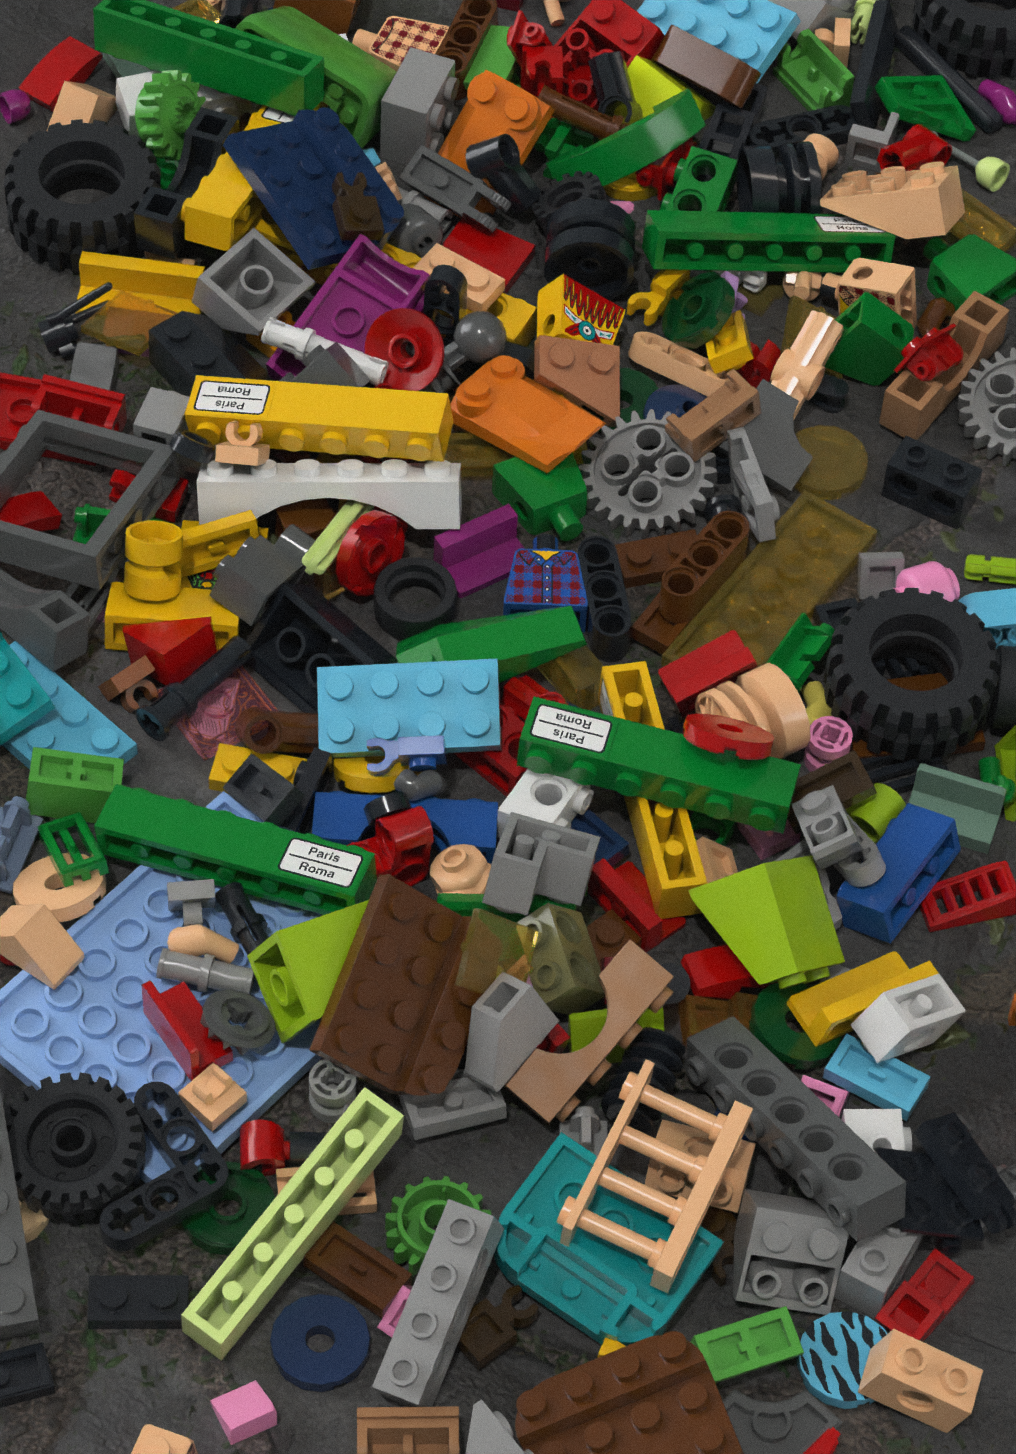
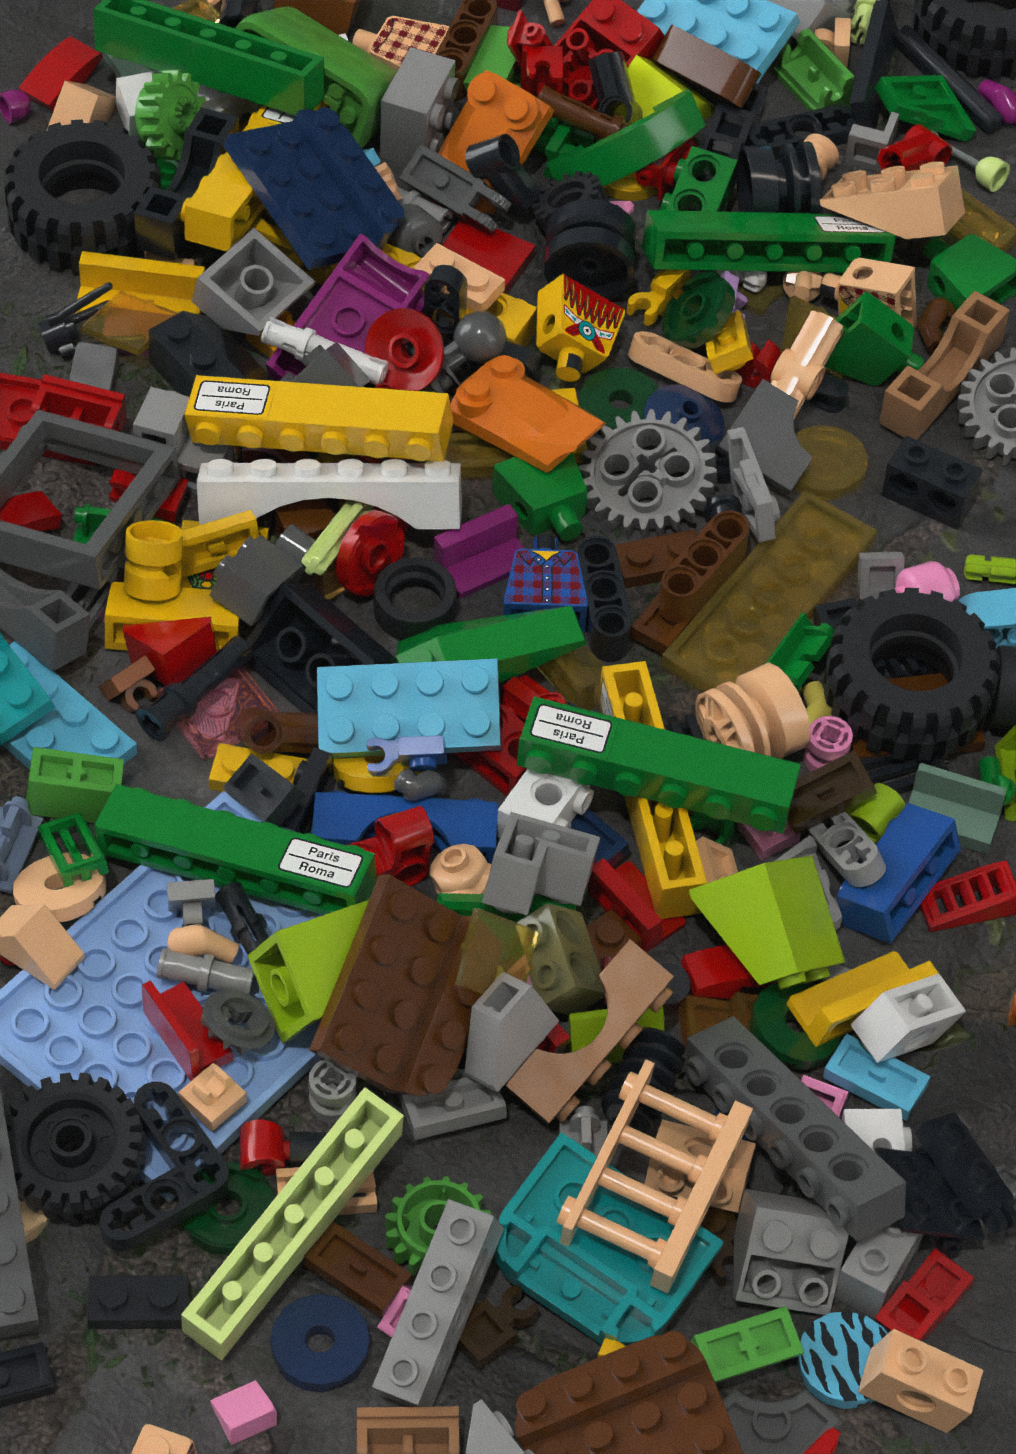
black tile [169,429,215,464] -> none
light nougat tile [215,421,270,466] -> none
dark brown plate [332,172,385,241] -> none
black tile [363,791,412,826] -> none
nougat wing [534,335,620,427] -> none
red panel [658,630,758,717] -> none
medium nougat hinge [665,369,761,462] -> none
red tile [682,713,775,760] -> none
light grey slope [791,785,864,869] -> none
red hinge [894,323,964,381] -> none

